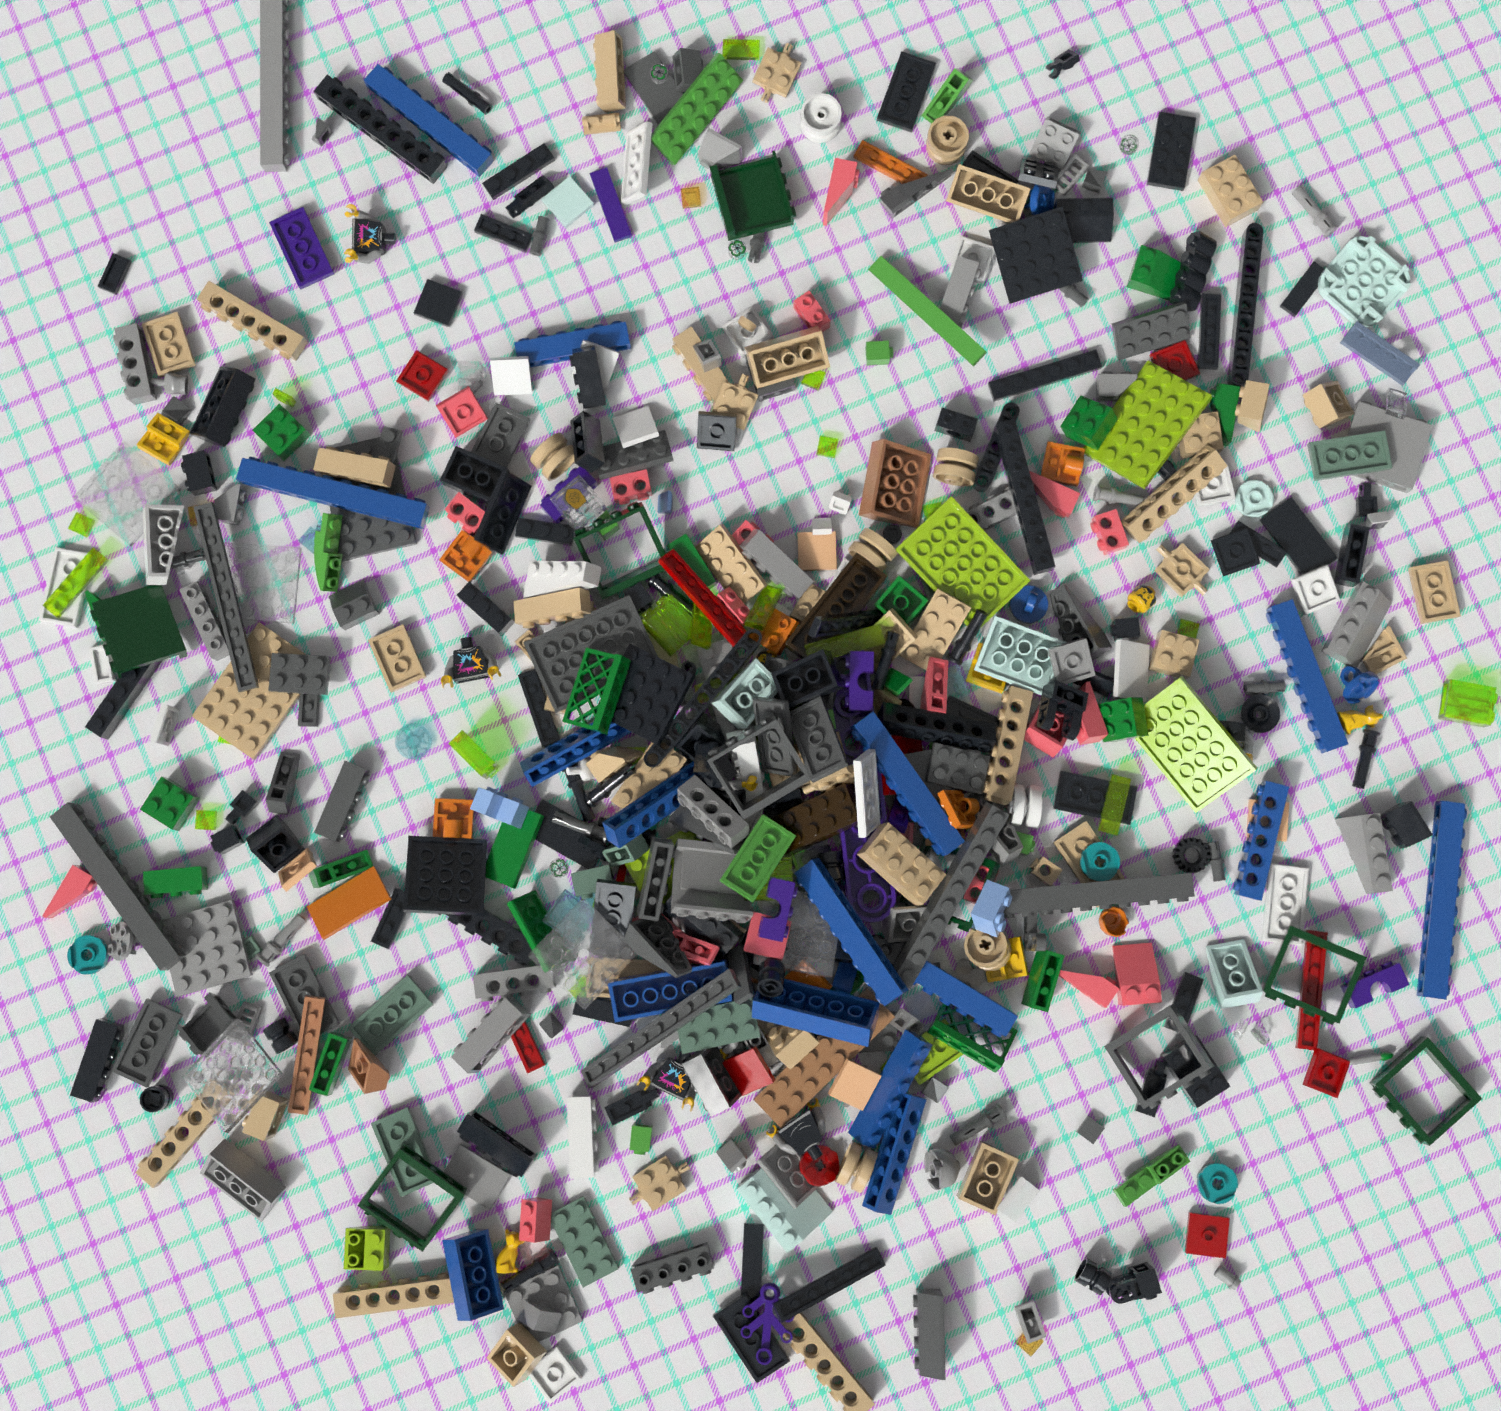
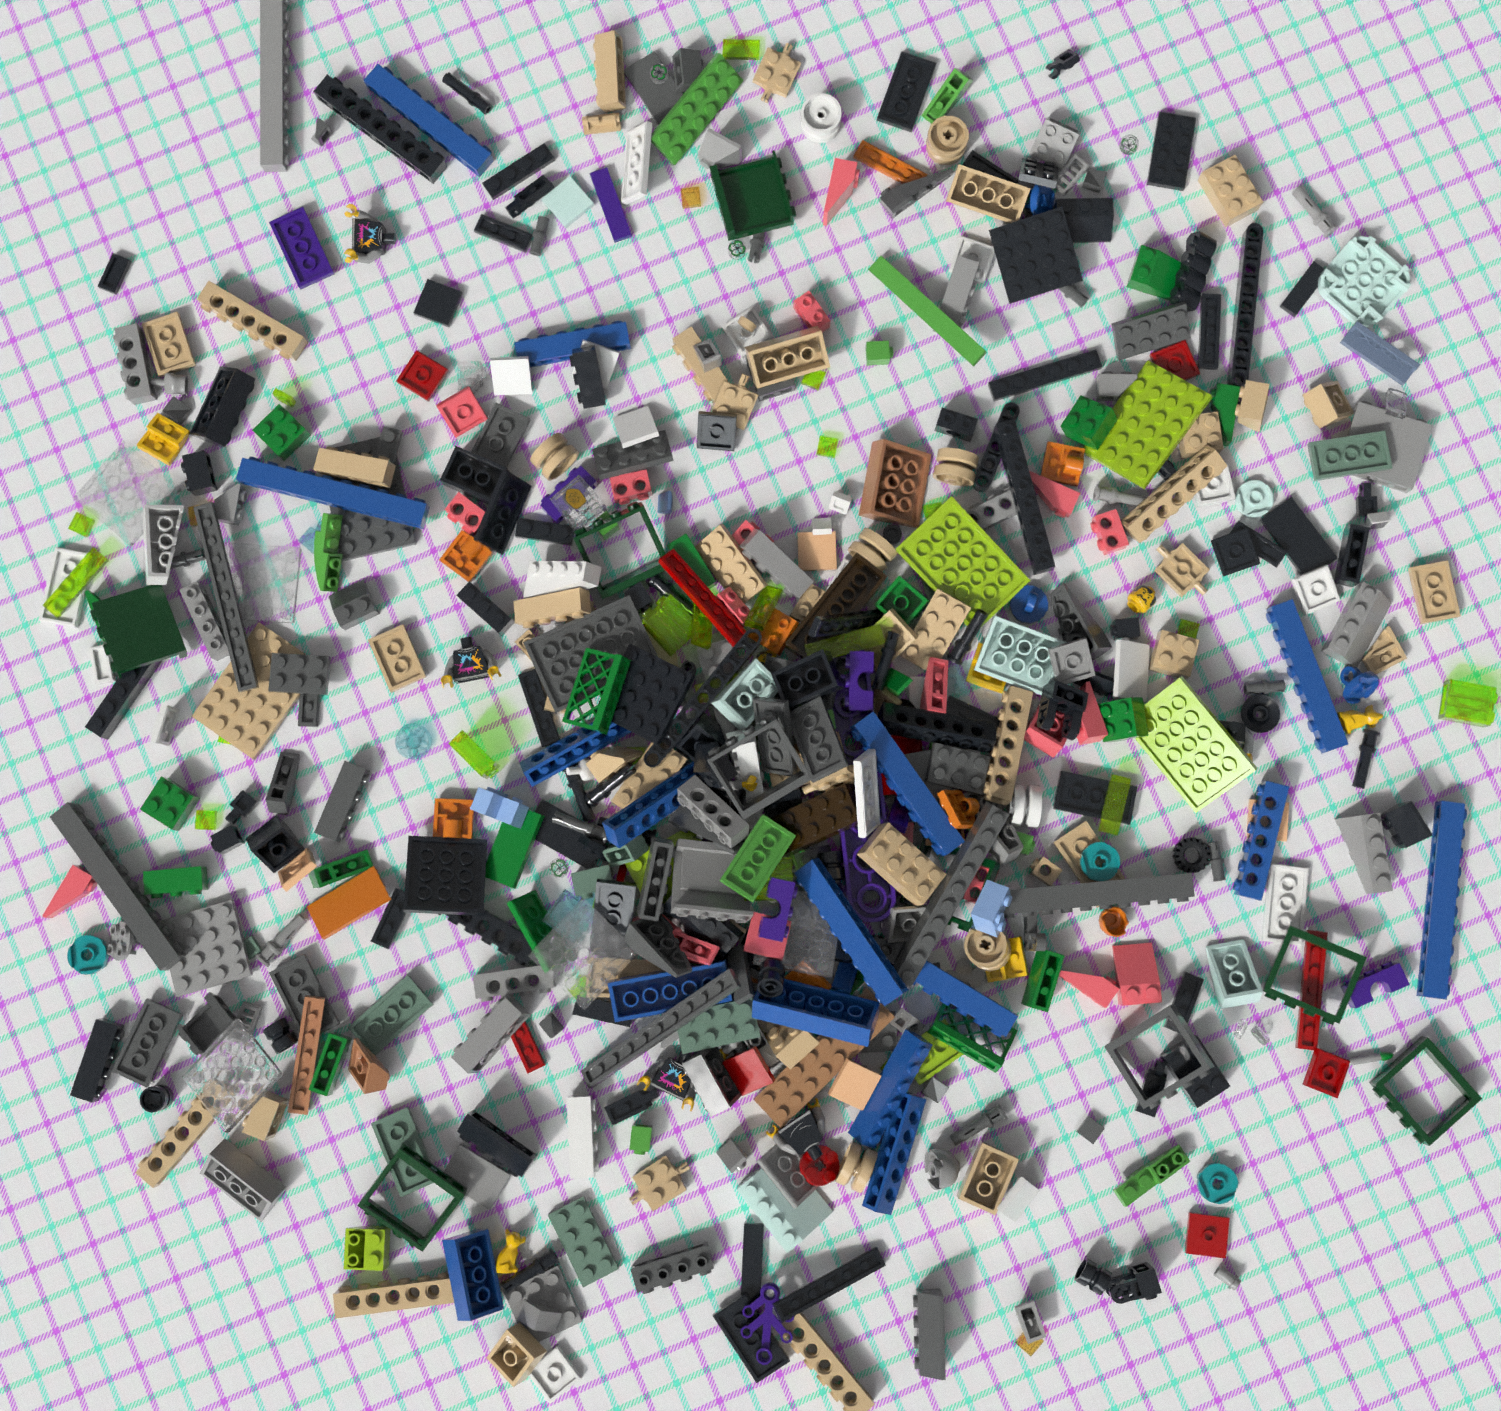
coral brick [519,1197,552,1243] -> none
black brick [570,411,605,473] -> none

